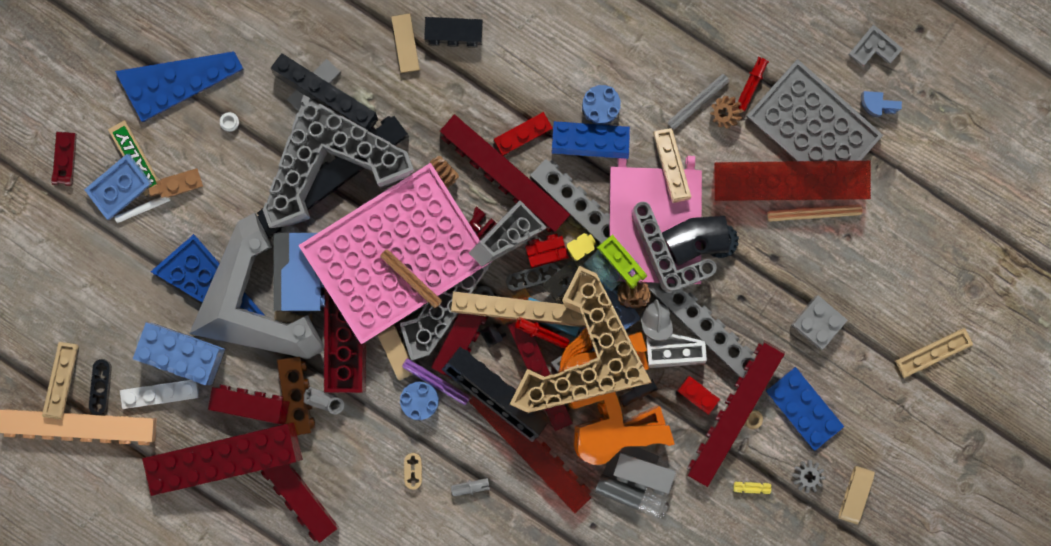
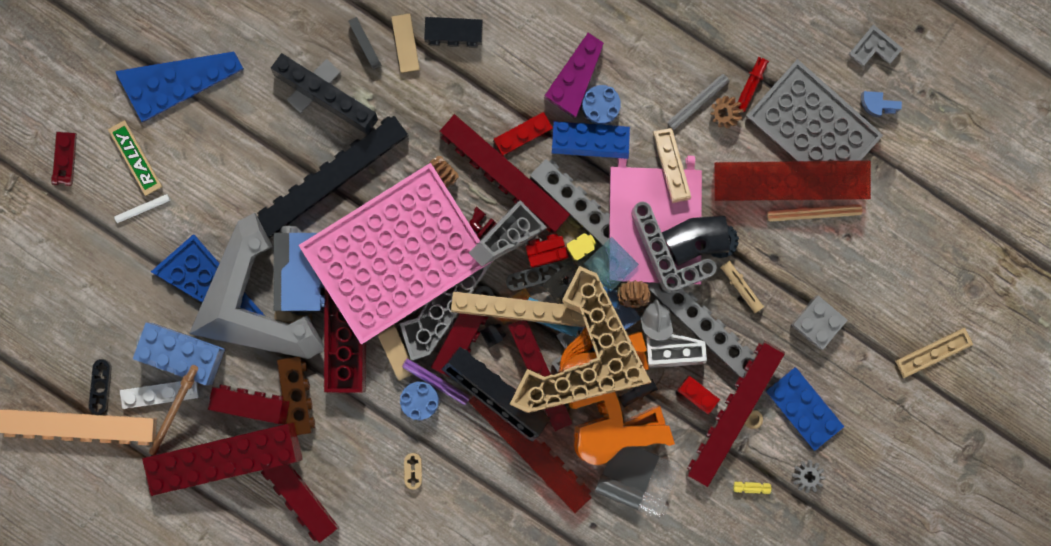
tan tile [42,342,79,420] -> none
medium blue plate [84,154,152,220] -> none
medium nougat hinge [148,168,203,198] -> none
white plate [220,112,239,132] -> none
light grey wedge [263,95,414,228] -> none
light grey piece [303,387,344,415] -> none
medium nougat axle [380,249,442,308] -> none
light grey axle [451,478,490,496] -> none
red axle [515,317,569,349] -> none
lime plate [597,234,647,289] -> none
light grey brick [614,453,676,496] -> none
tan beam [838,466,875,525] -> none
none -> medium nougat bar [149,365,198,455]
none -> dark grey beam [348,17,382,70]
none -> magenta wedge [544,32,604,119]
none -> tan pin [720,261,764,314]

